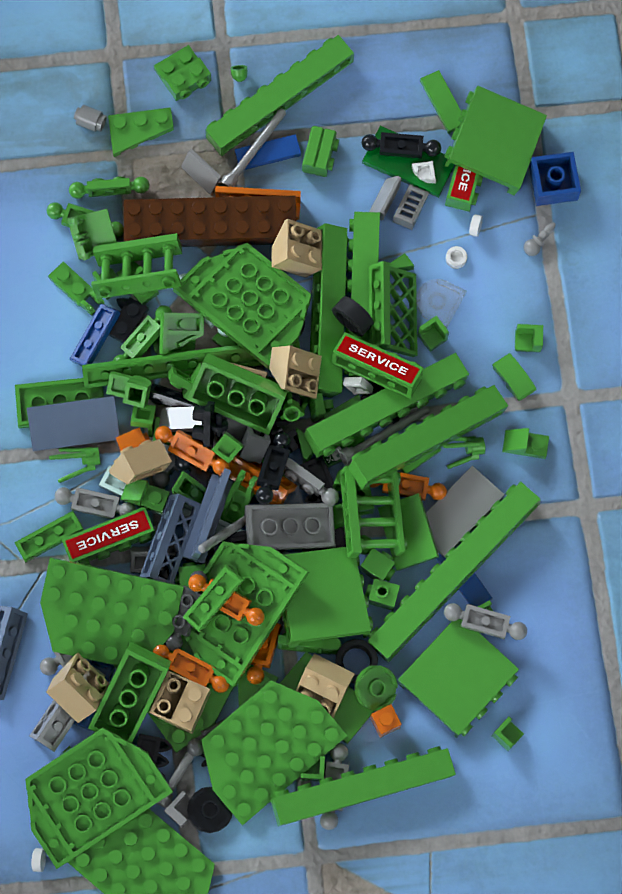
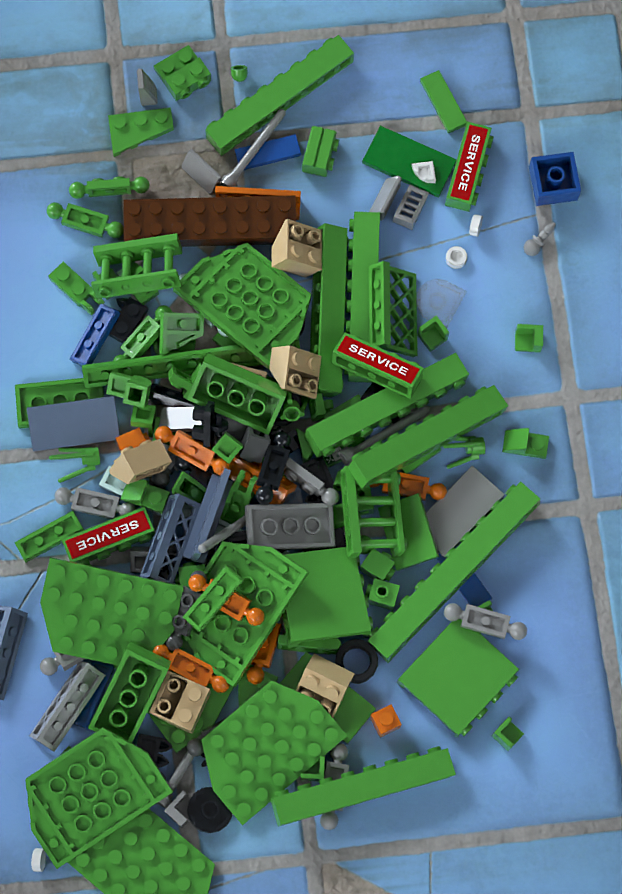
tan slope [46,653,109,723] -> none
bright green hinge [67,209,117,260] -> none
light grey brick [74,105,107,132] -> none
black tyre [332,296,374,337] -> none
white tile [343,377,374,395] -> none
bright green tile [355,665,398,711] -> none
black plate [361,132,442,159] -> none
bright green piece [390,253,414,271] -> none
bright green panel [444,86,547,195] -> none
bright green slope [492,353,537,401] -> none
none -> light grey slope [137,69,158,106]

